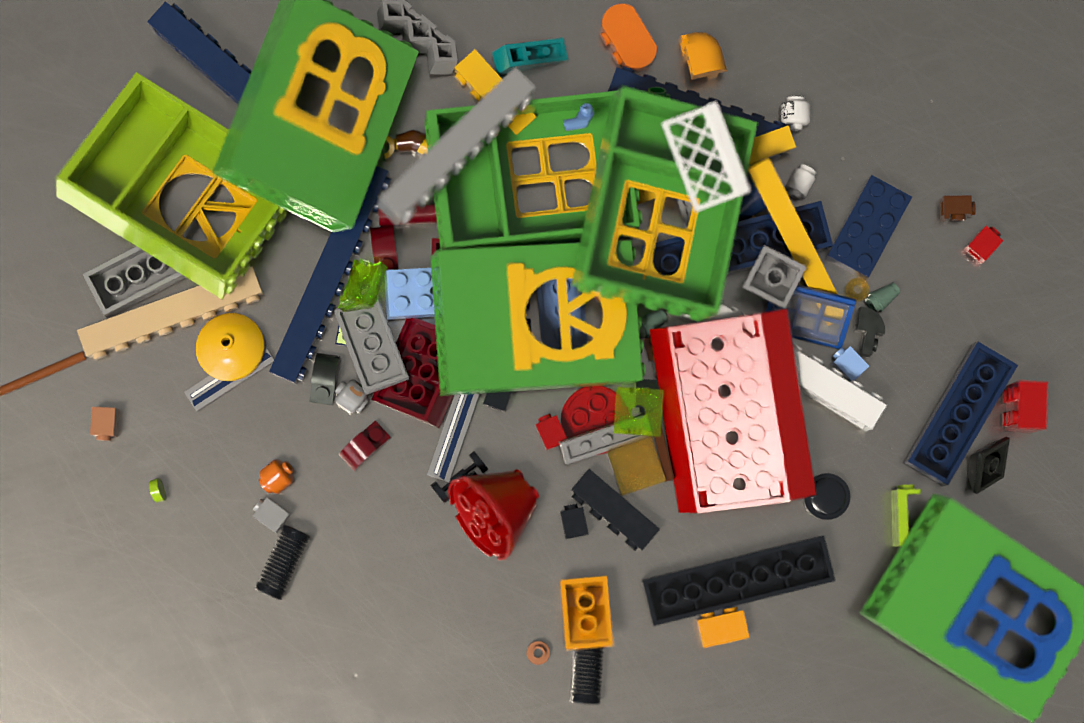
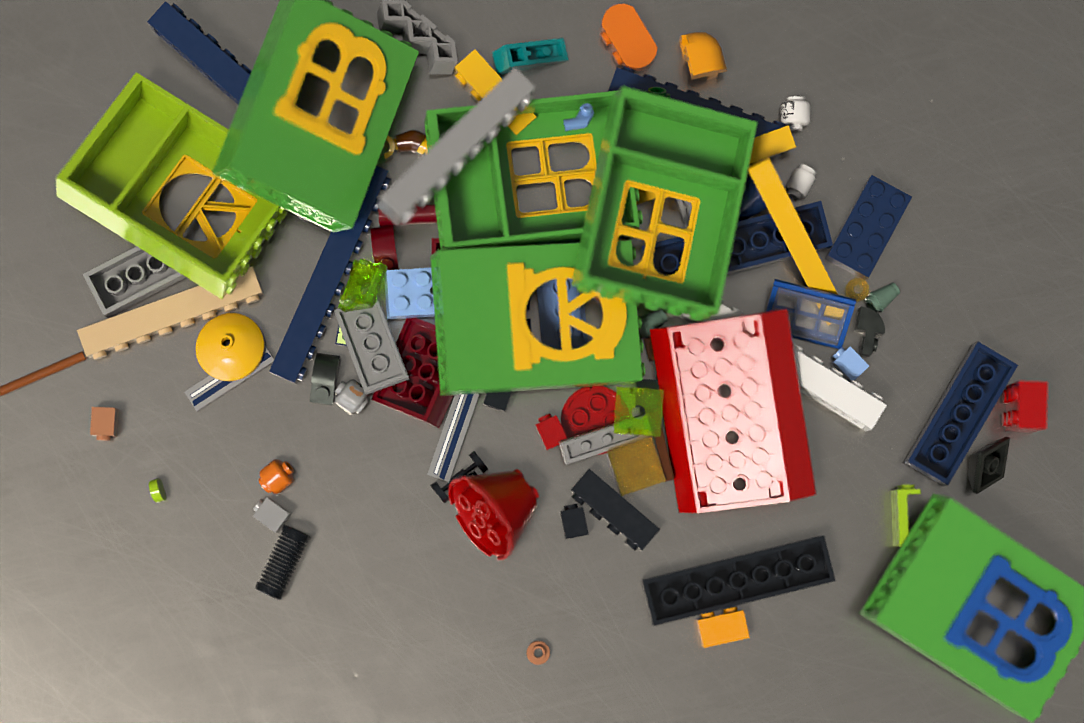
dark red brick [339,421,391,471] -> none
light orange slope [560,576,613,650] -> none
black piece [571,647,604,705] -> none
white fence [661,102,750,212] -> none
light grey slope [743,245,806,309] -> none
black piece [803,473,850,520] -> none
reddish brown brick [940,195,976,222] -> none
red brick [964,226,1003,264] -> none

